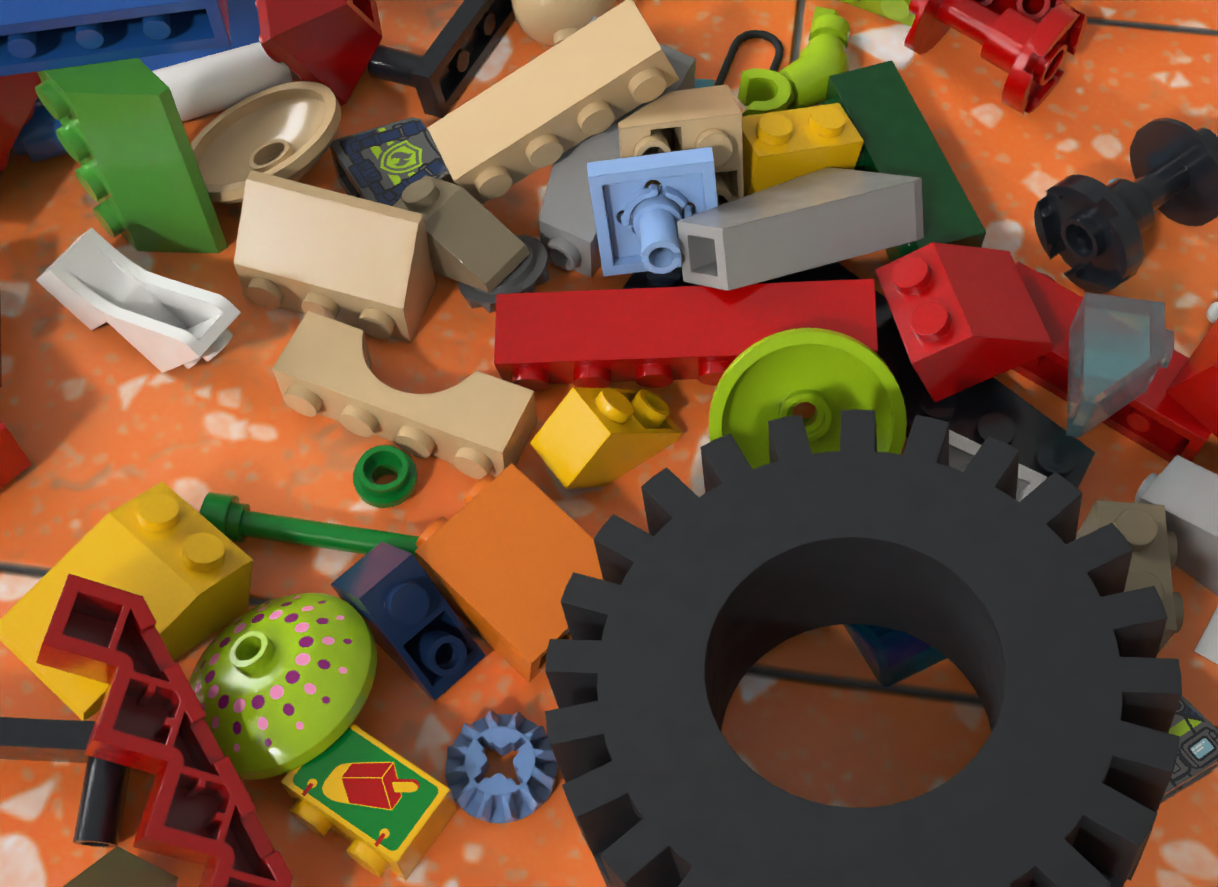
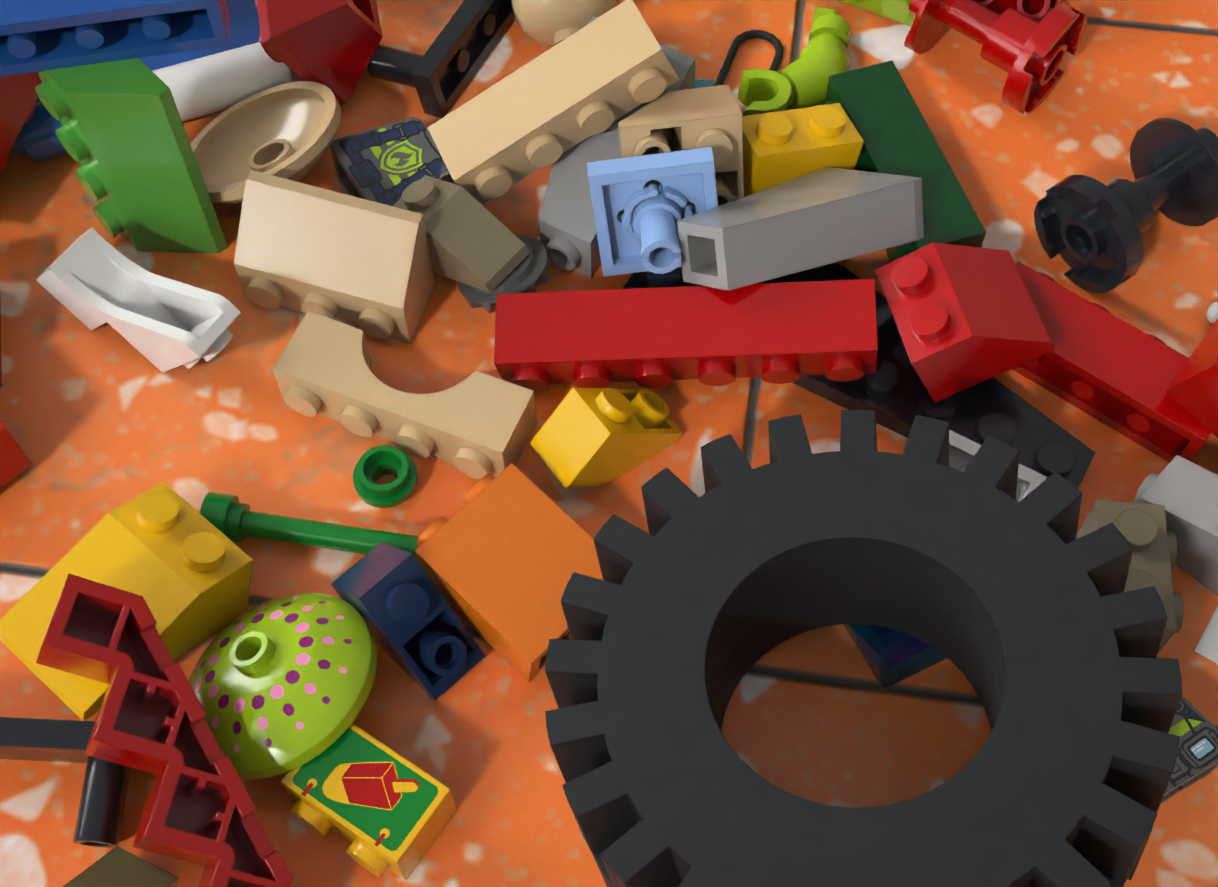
medium blue gear [445,710,558,823] -> none
lime dish [709,328,907,469] -> none
clear light blue slope [1067,292,1174,438] -> none

